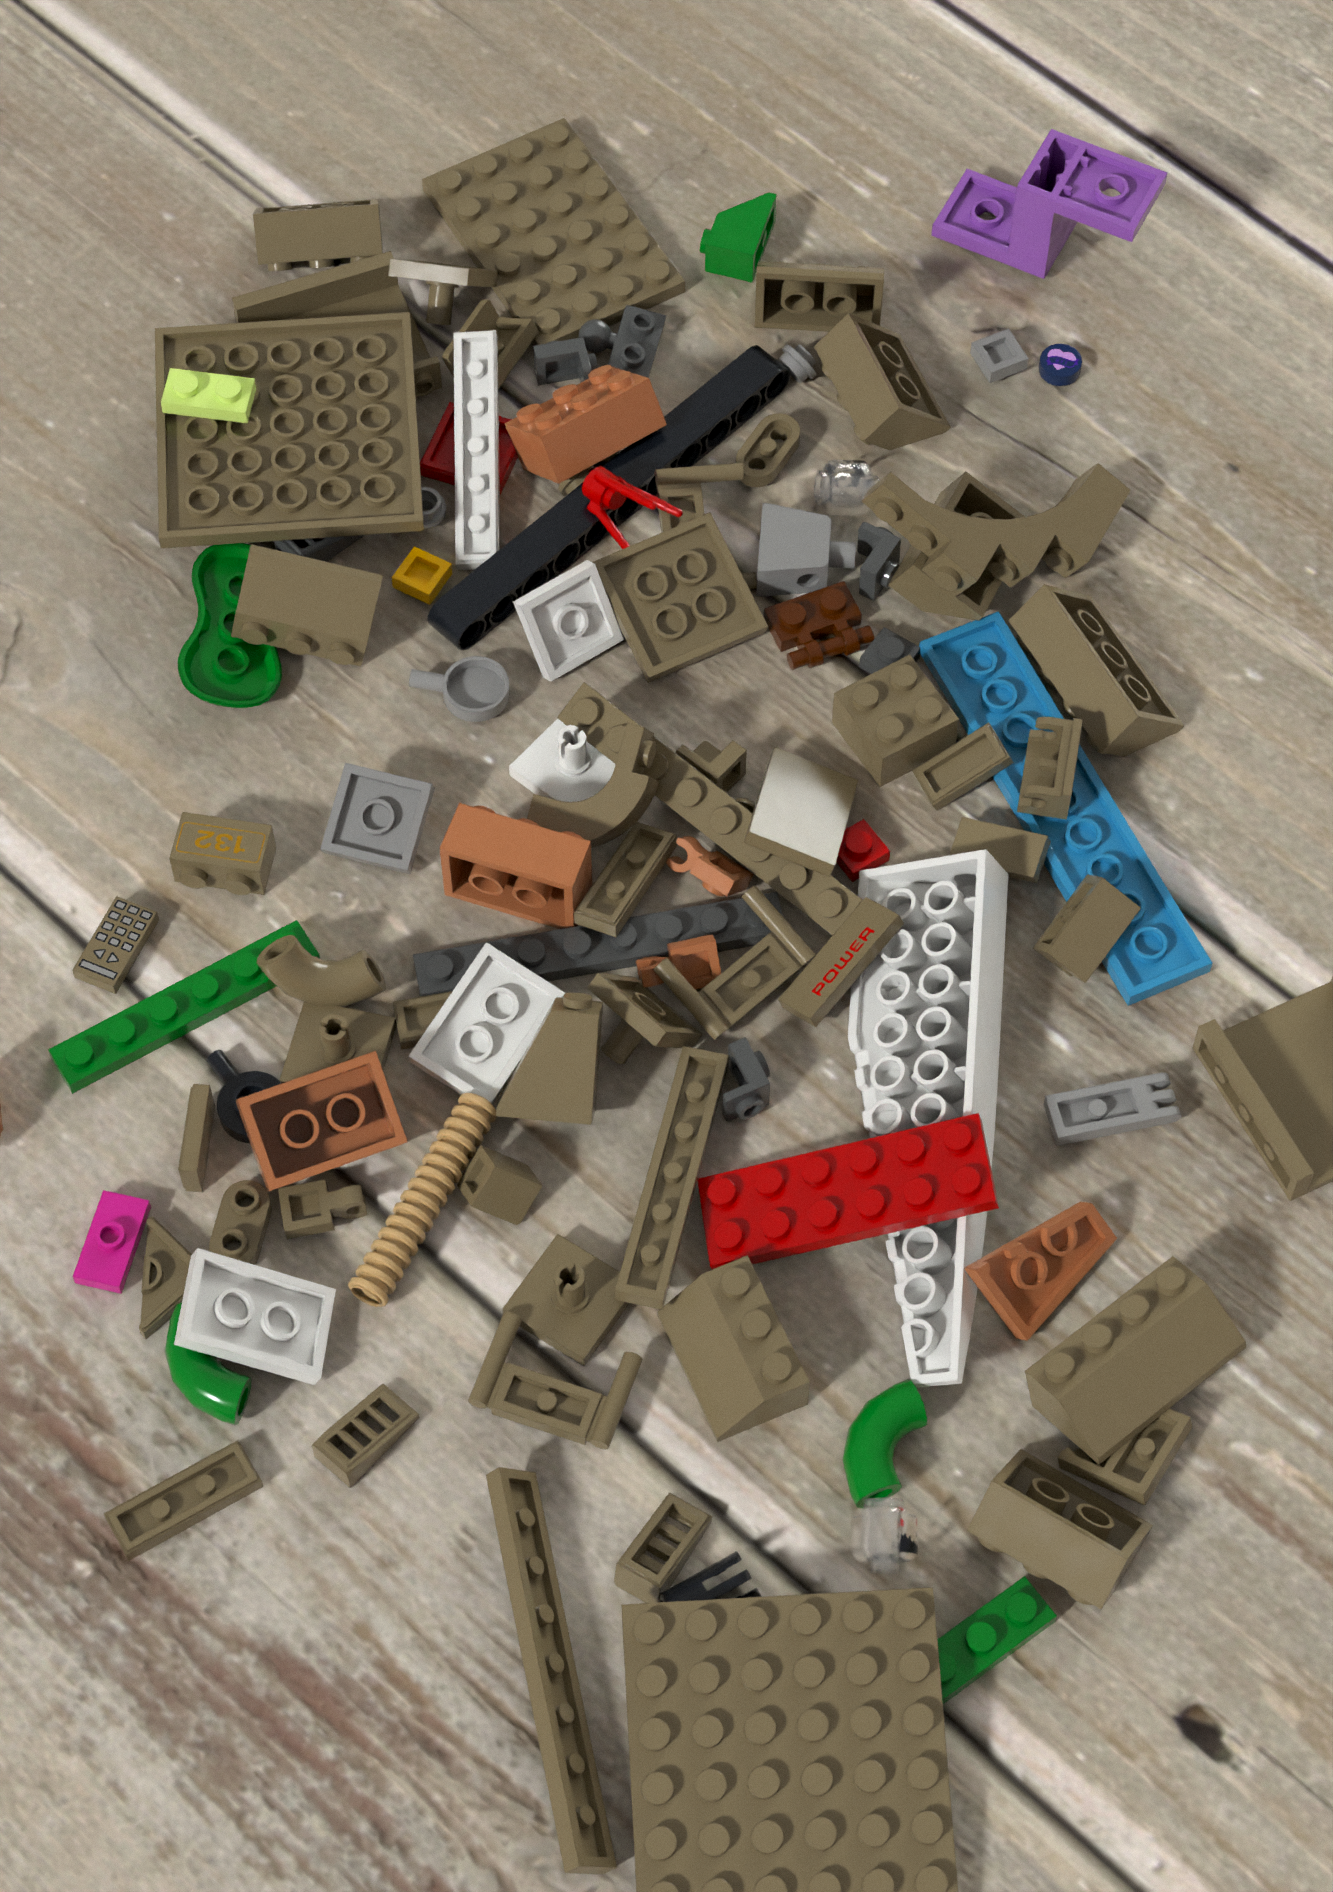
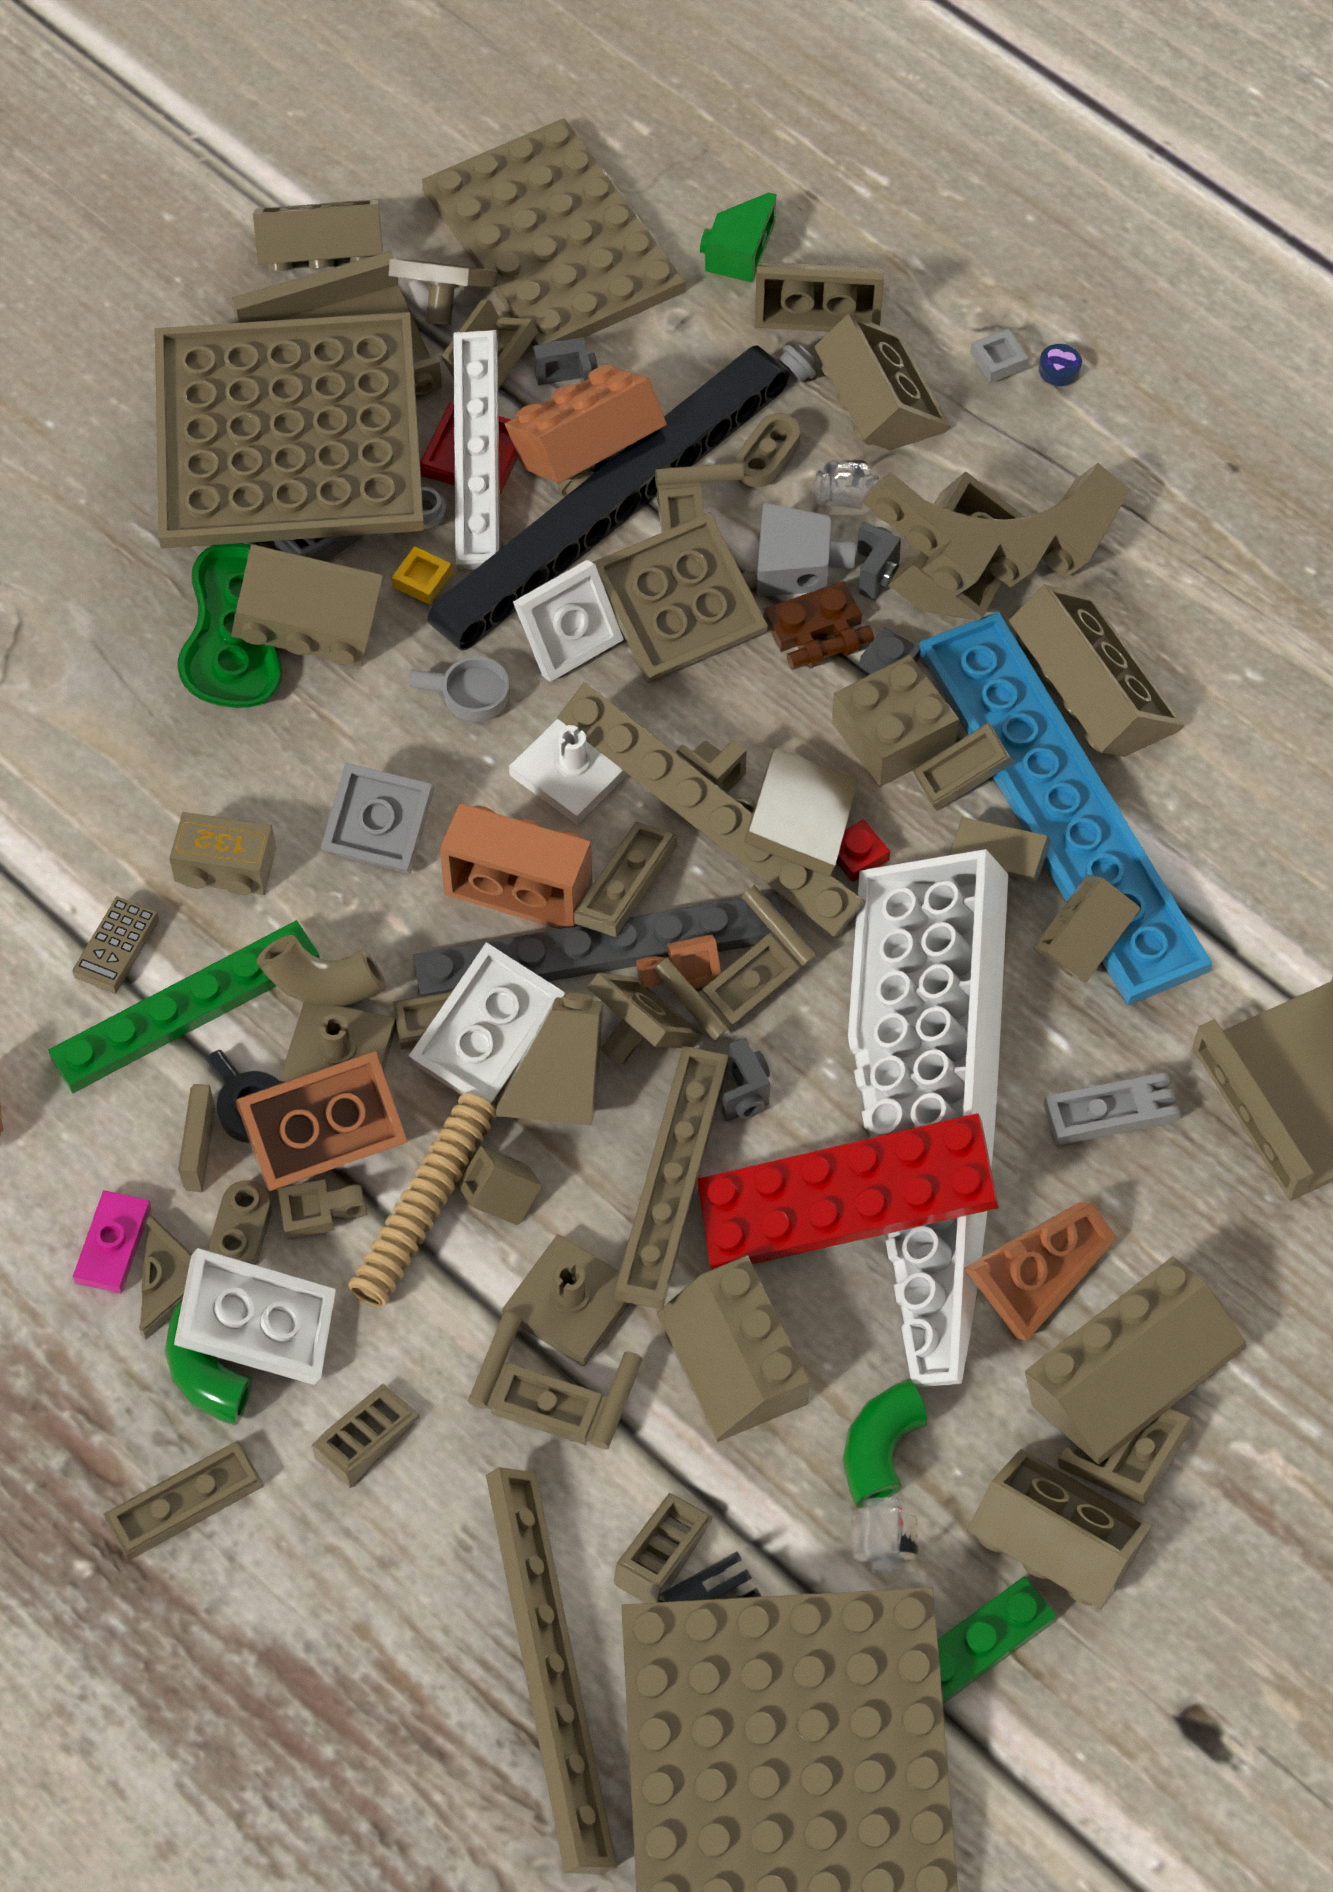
yellowish green plate [161,368,256,423] -> none
dark tan arch [527,723,659,848] -> none
dark grey plate [578,305,666,378] -> none
red plant [582,466,683,549] -> none
nougat plate [666,836,754,896] -> none
dark tan tile [778,897,904,1027] -> none
medium lavender bracket [932,129,1168,279] -> none
dark tan hinge [1017,717,1083,820] -> none

